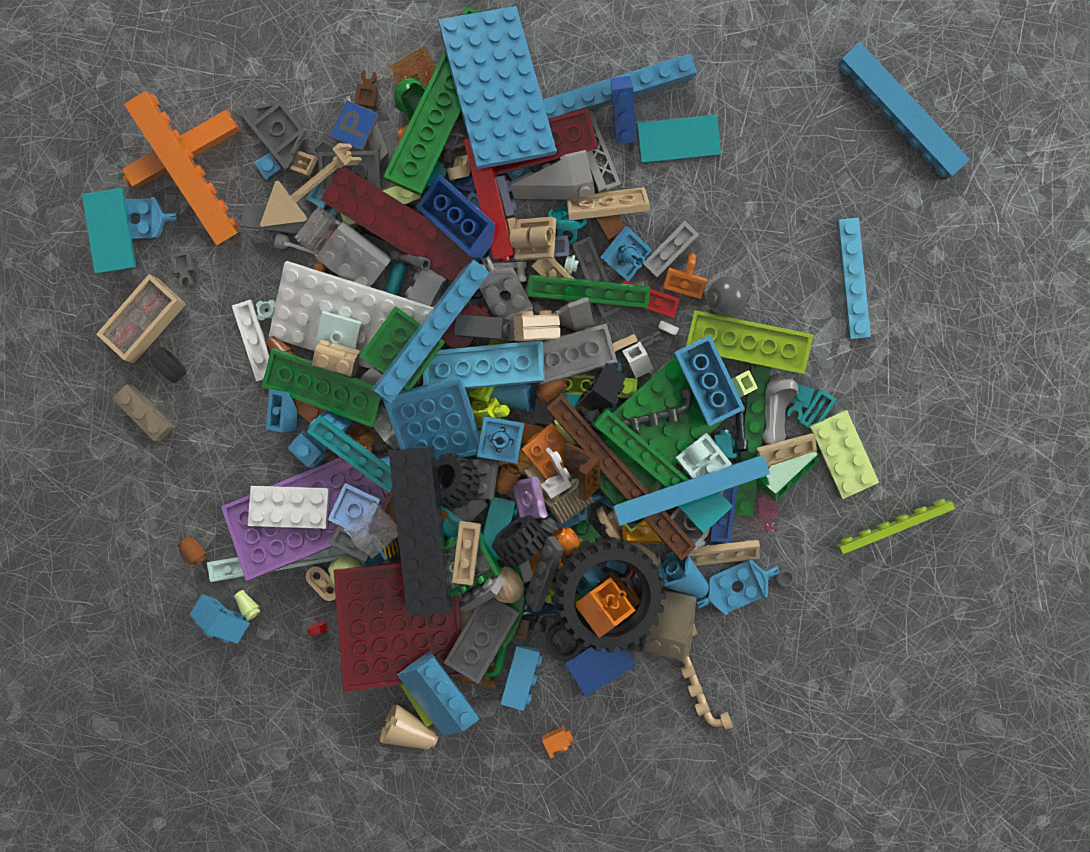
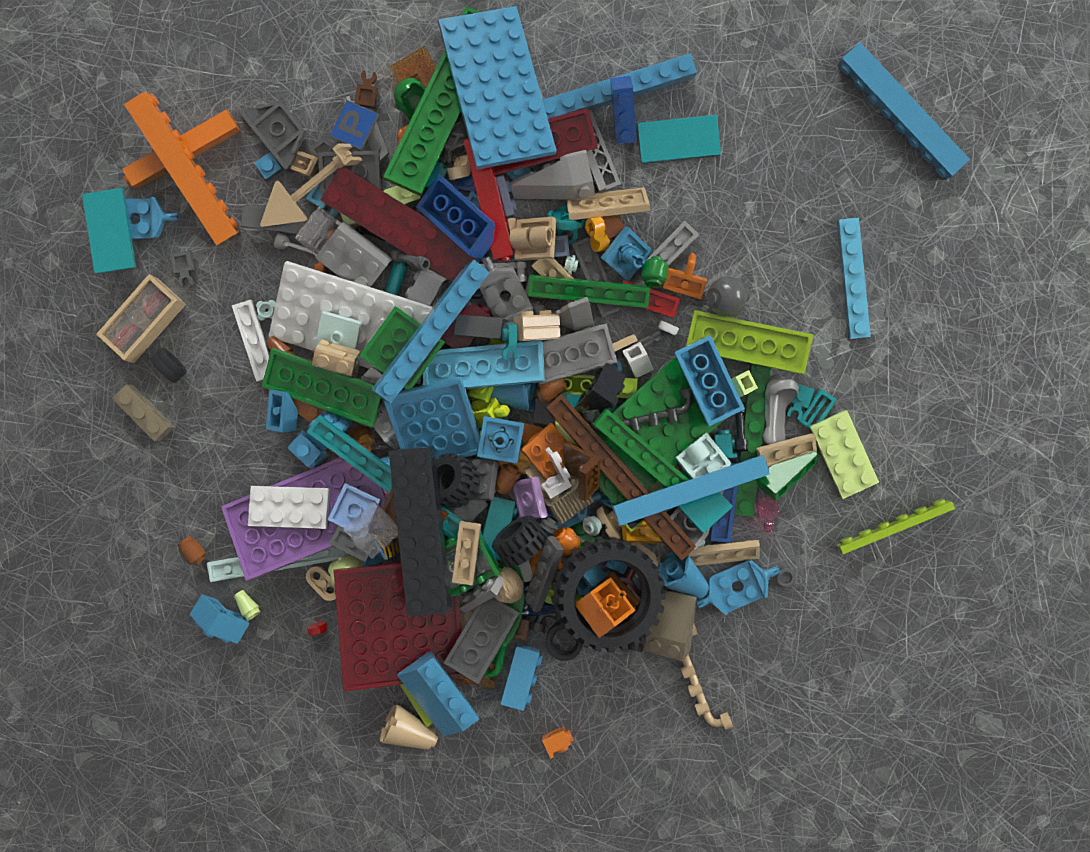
blue tile [565,646,636,697] -> none
none -> teal plate [501,322,518,360]
none -> light aqua plate [583,516,602,536]
none -> light orange piece [585,217,610,252]
none -> green head [641,256,669,288]

